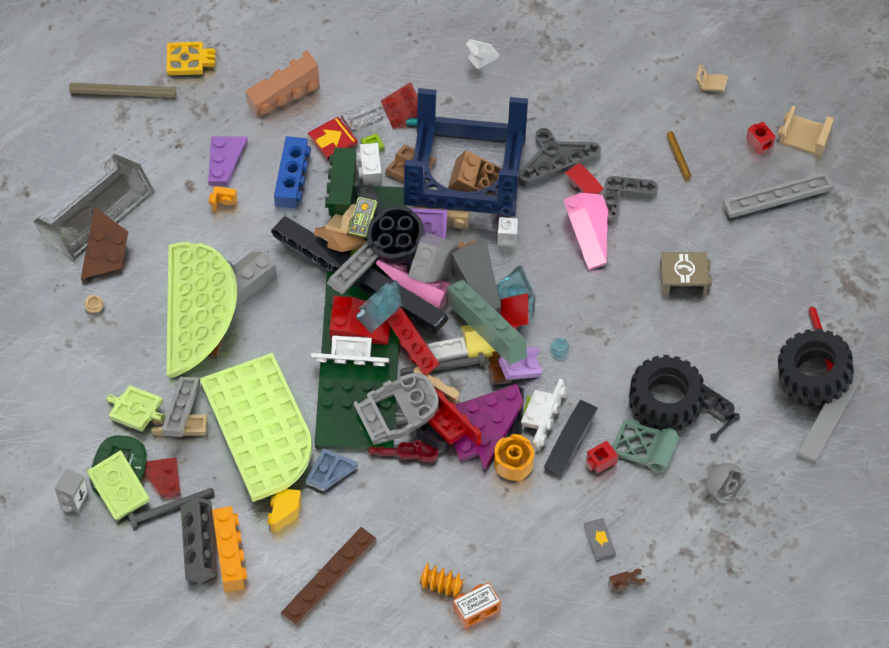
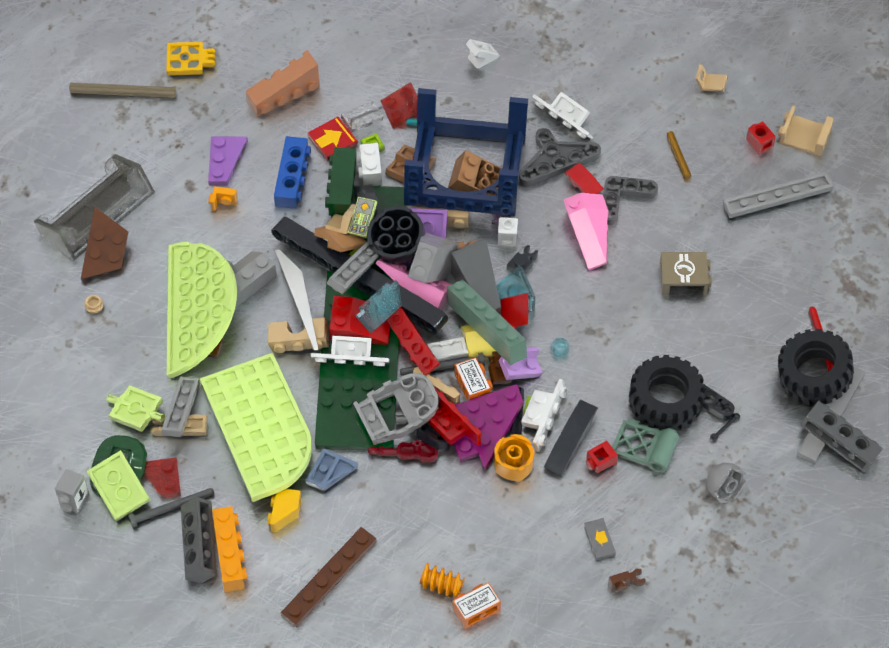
none -> tan arch [268,317,329,353]
none -> white sticker [275,250,318,351]
none -> brick [454,357,493,401]
none -> black plate [506,245,538,278]
none -> white bracket [532,92,593,140]
none -> dark grey brick [801,401,883,473]

